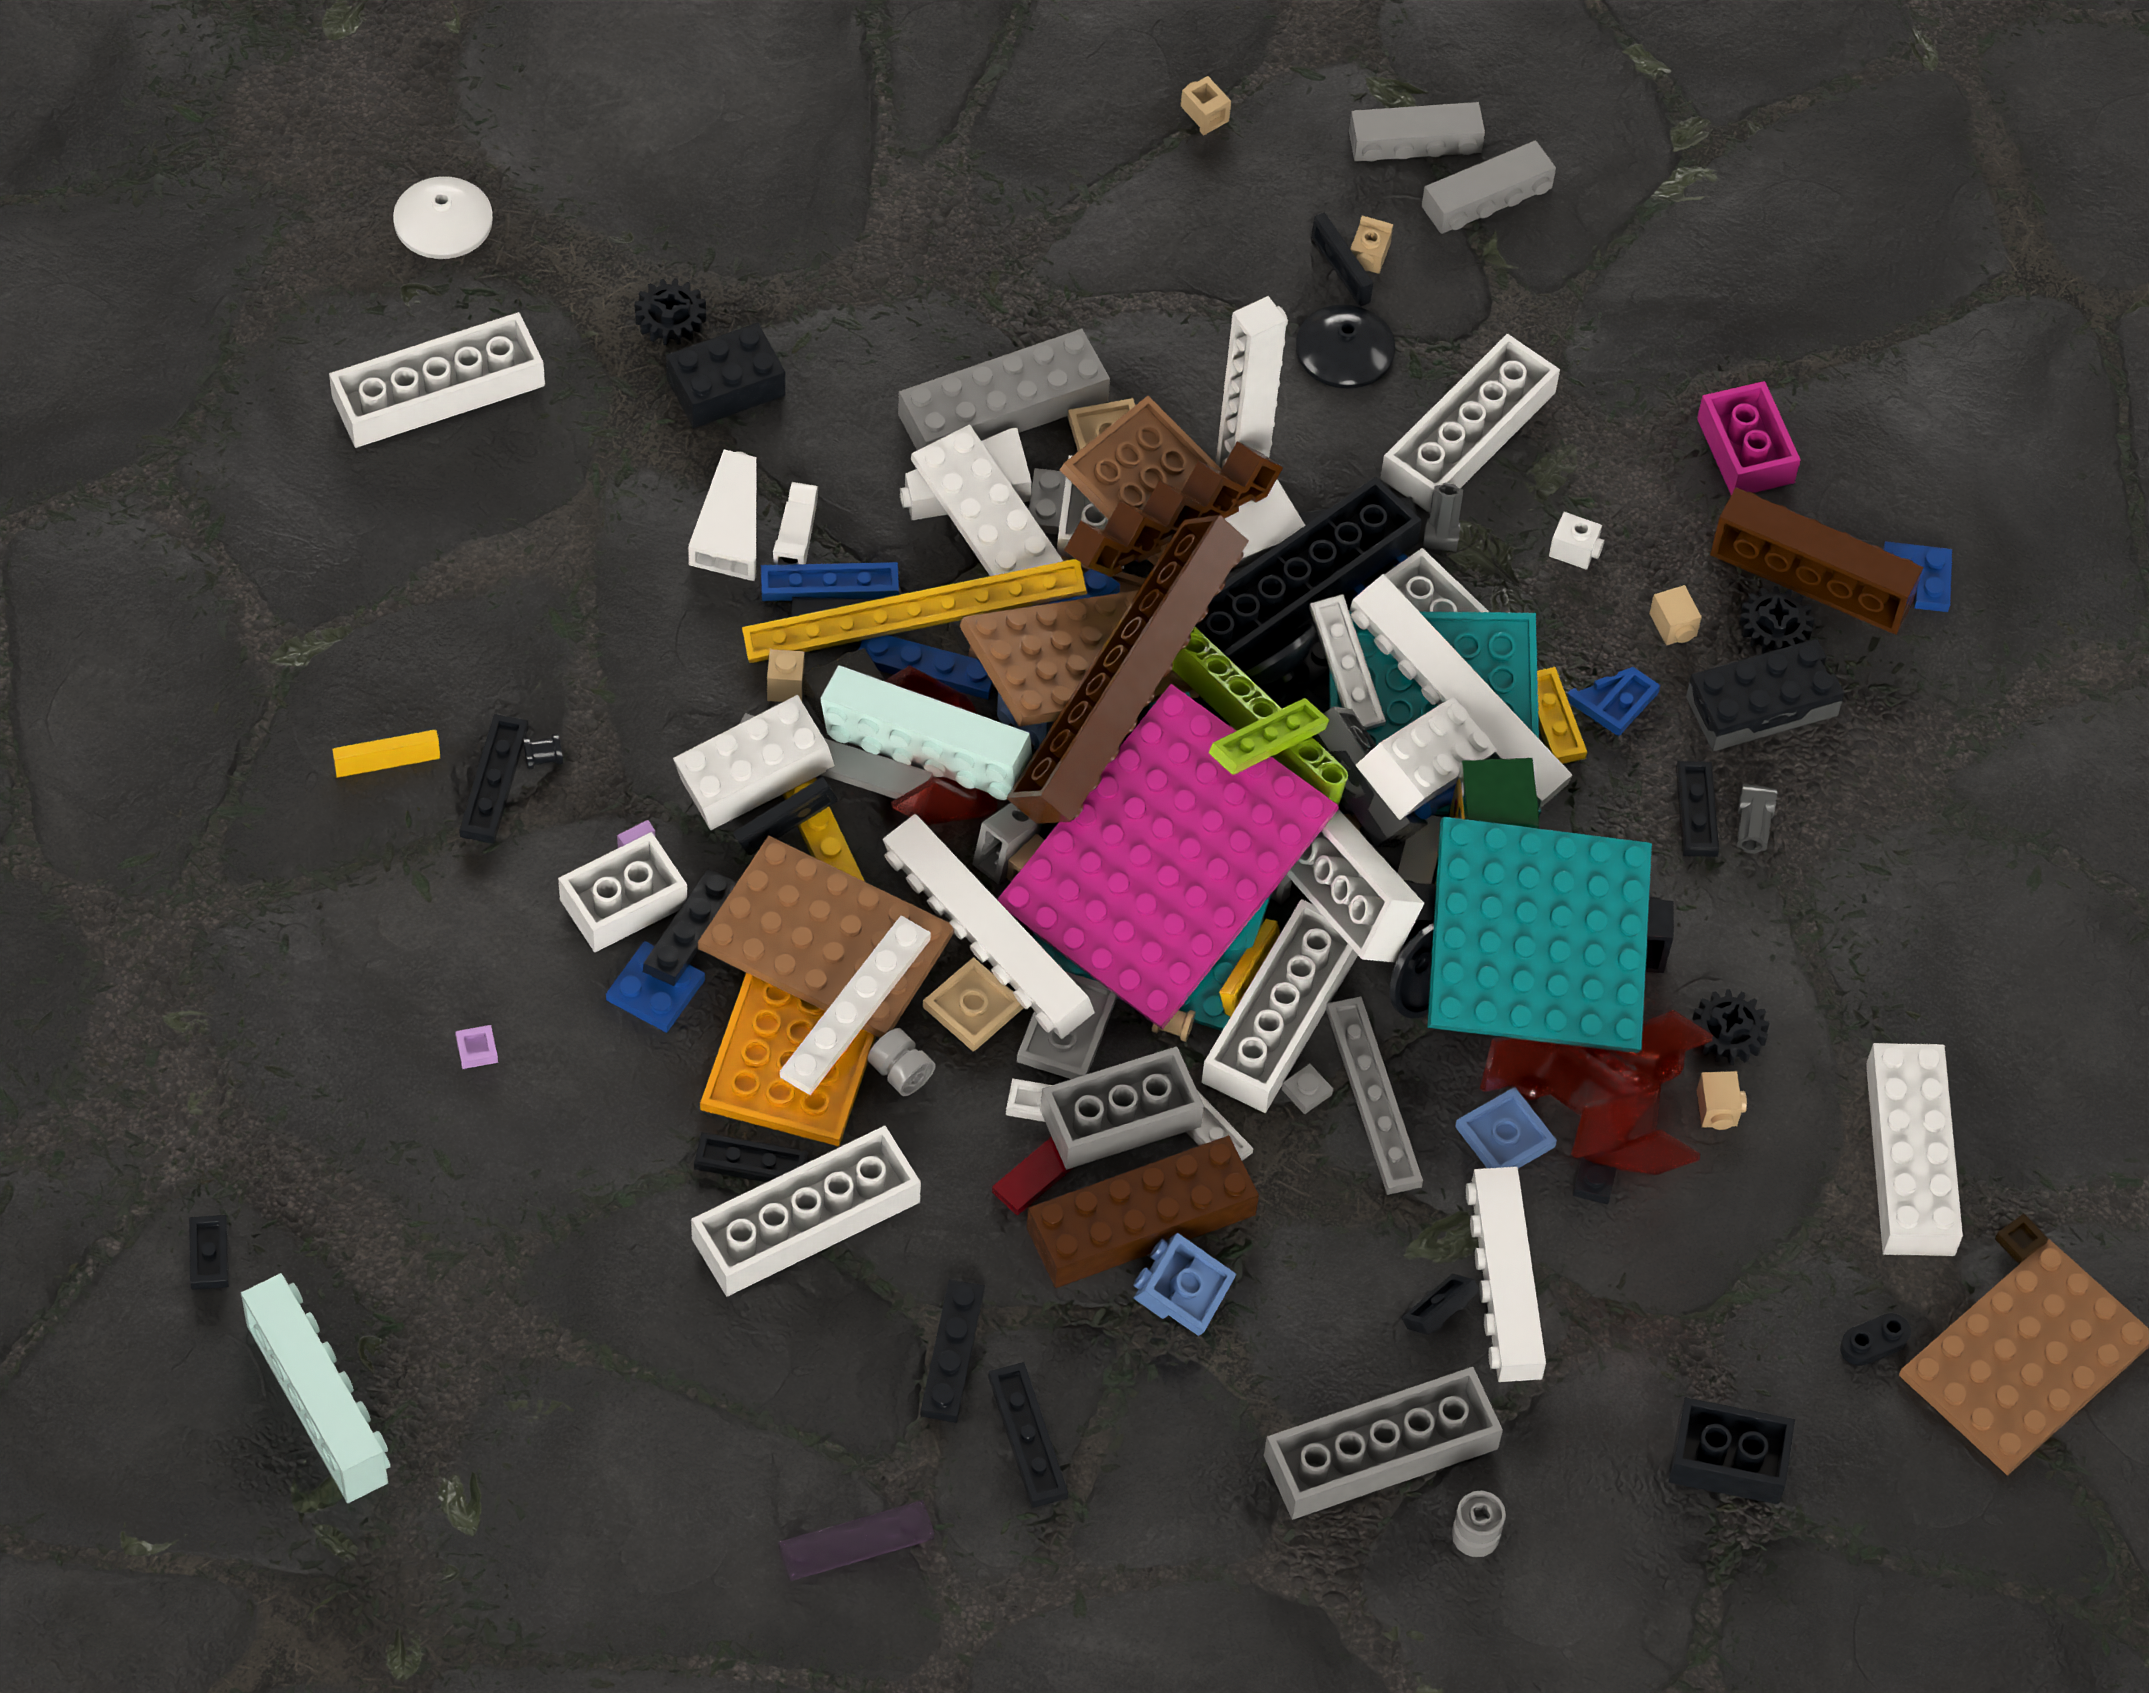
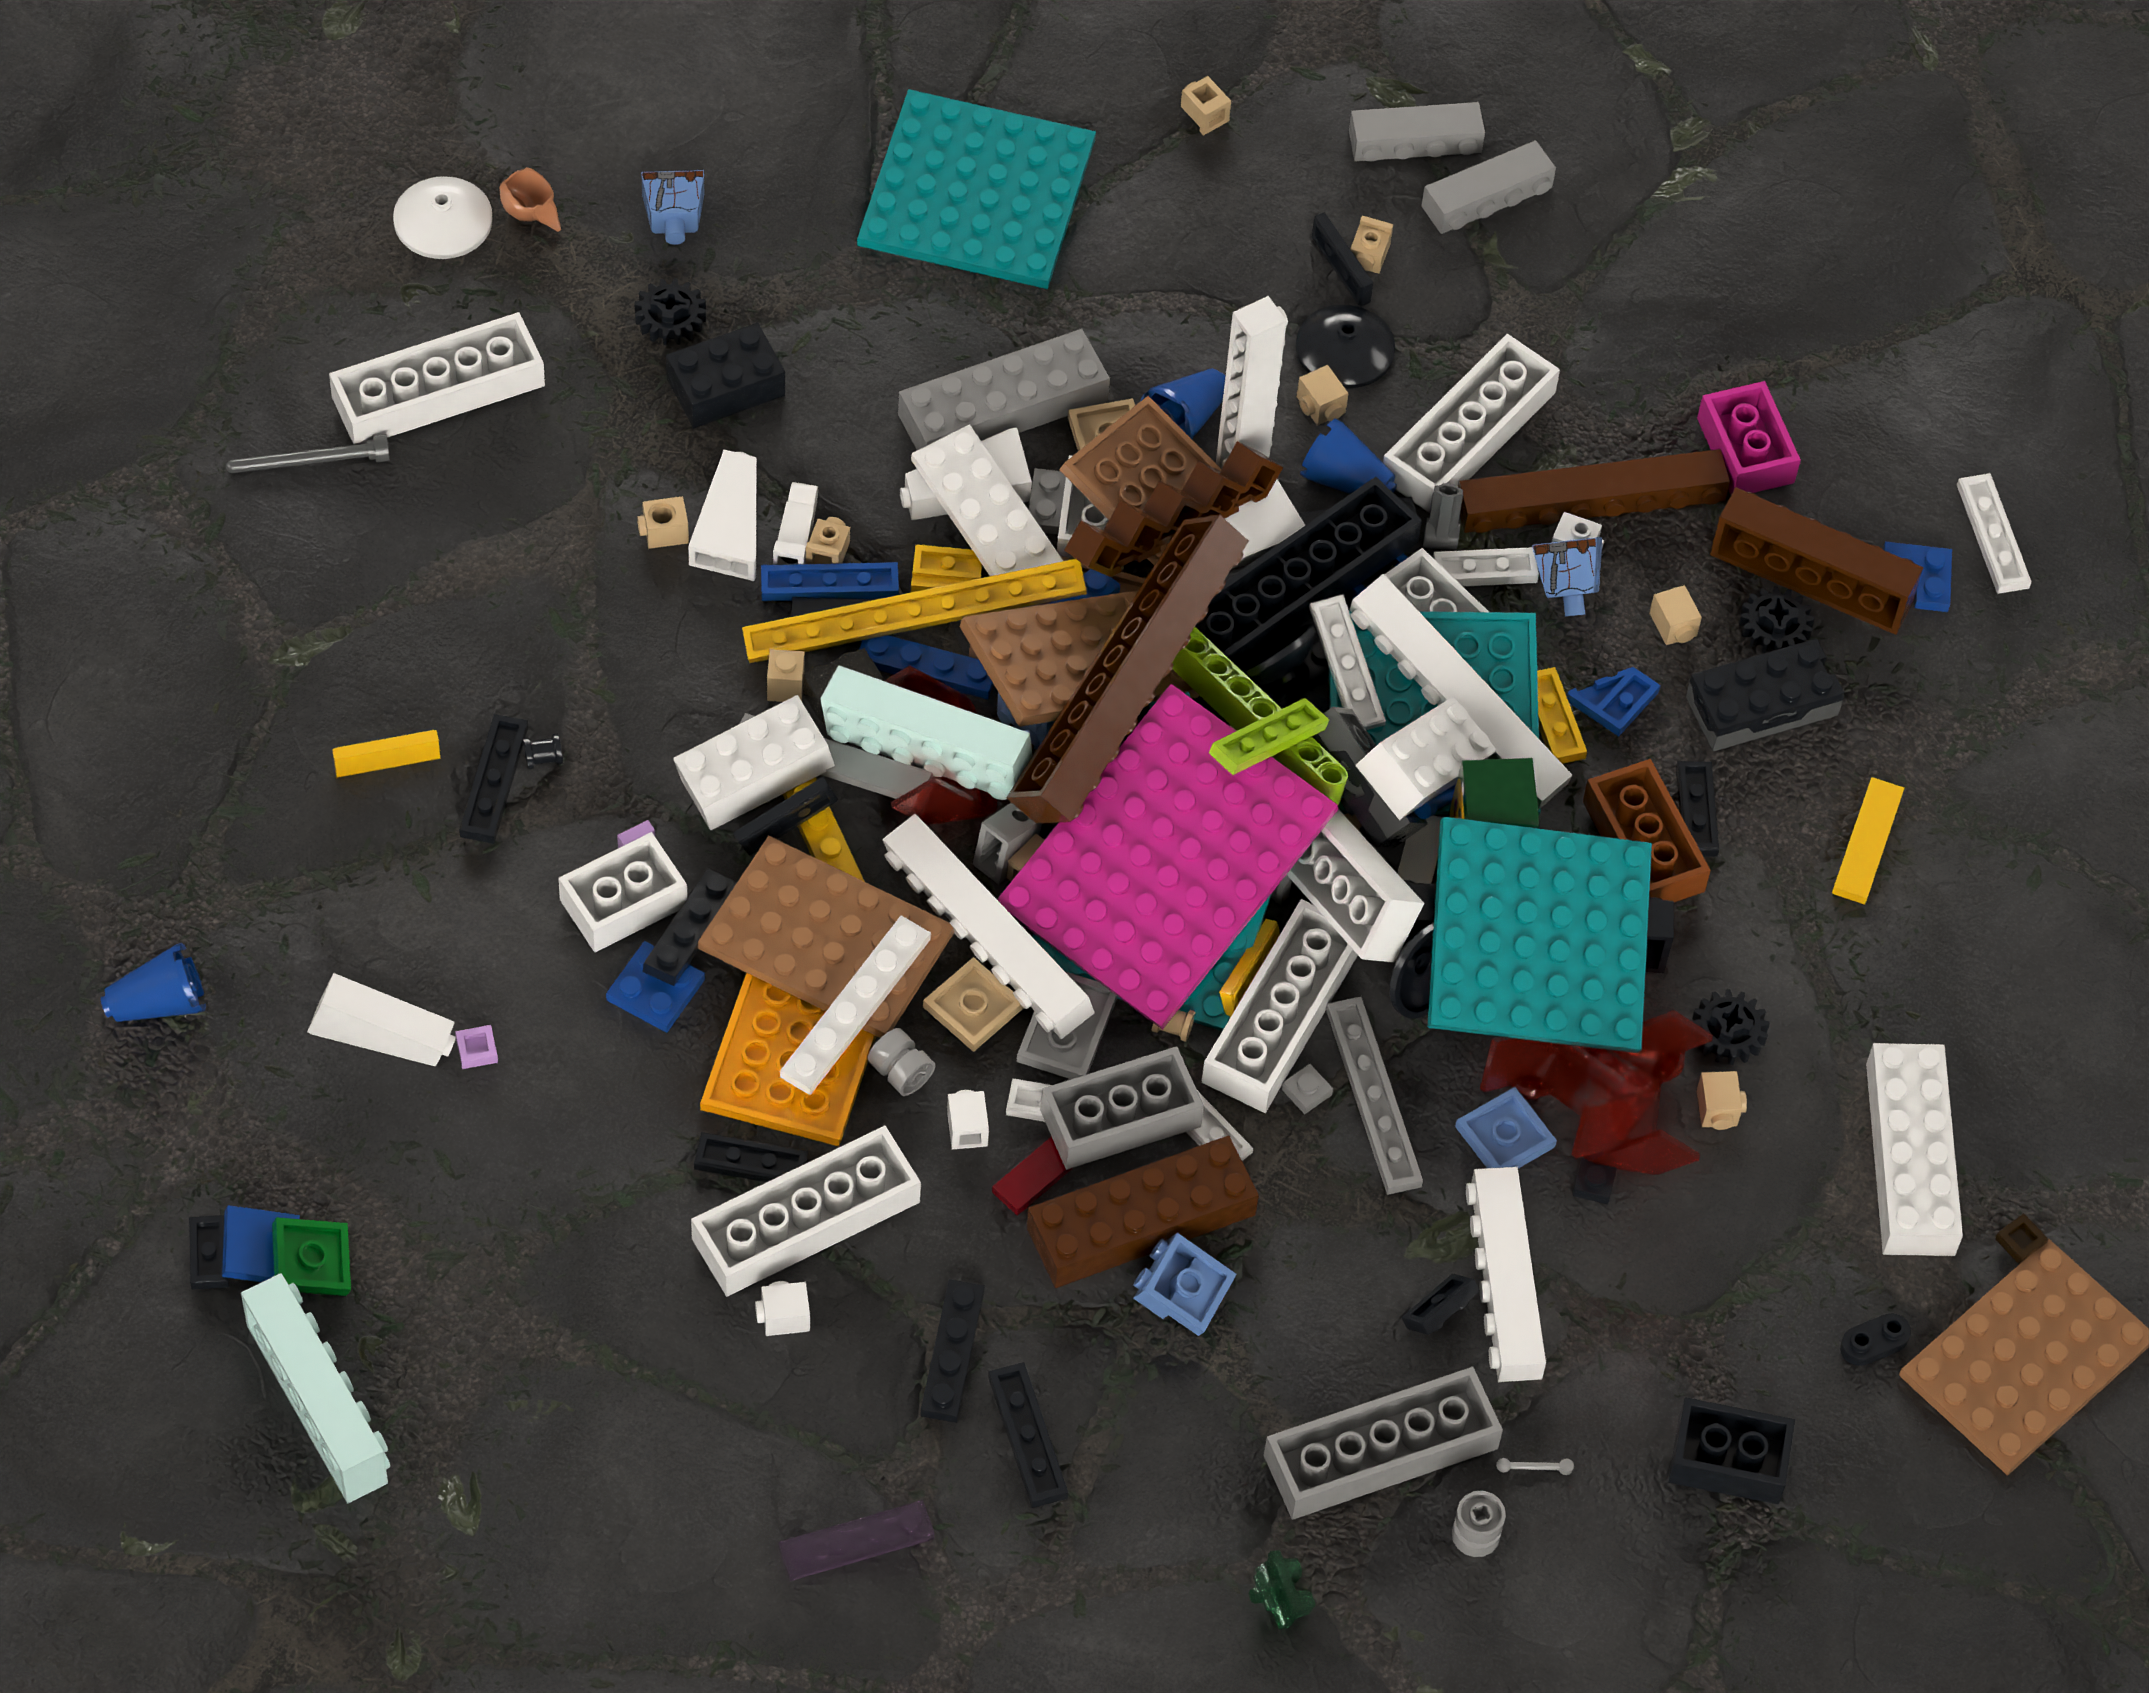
dark grey piece [1737,784,1778,854] -> none
none -> blue cone [100,943,206,1022]
none -> blue tile [222,1205,300,1282]
none -> dark grey piece [226,434,390,473]
none -> green plate [272,1217,351,1296]
none -> white slope [307,973,456,1066]
none -> nougat piece [499,167,561,232]
none -> tan brick [637,496,689,549]
none -> medium blue torso [641,170,704,245]
none -> white brick [755,1281,810,1336]
none -> tan brick [806,517,850,564]
none -> teal plate [857,89,1096,289]
none -> yellow plate [911,545,982,592]
none -> white brick [947,1090,989,1149]
none -> blue cone [1140,368,1226,439]
none -> clear green hips [1248,1550,1315,1630]
none -> tan brick [1297,365,1348,426]
none -> blue cone [1300,418,1397,494]
none -> white plate [1433,547,1539,586]
none -> reddish brown brick [1458,449,1730,533]
none -> light grey hinge [1496,1458,1574,1475]
none -> medium blue torso [1532,537,1602,617]
none -> dark orange brick [1583,759,1711,902]
none -> yellow tile [1832,777,1904,905]
none -> white tile [1957,473,2031,594]

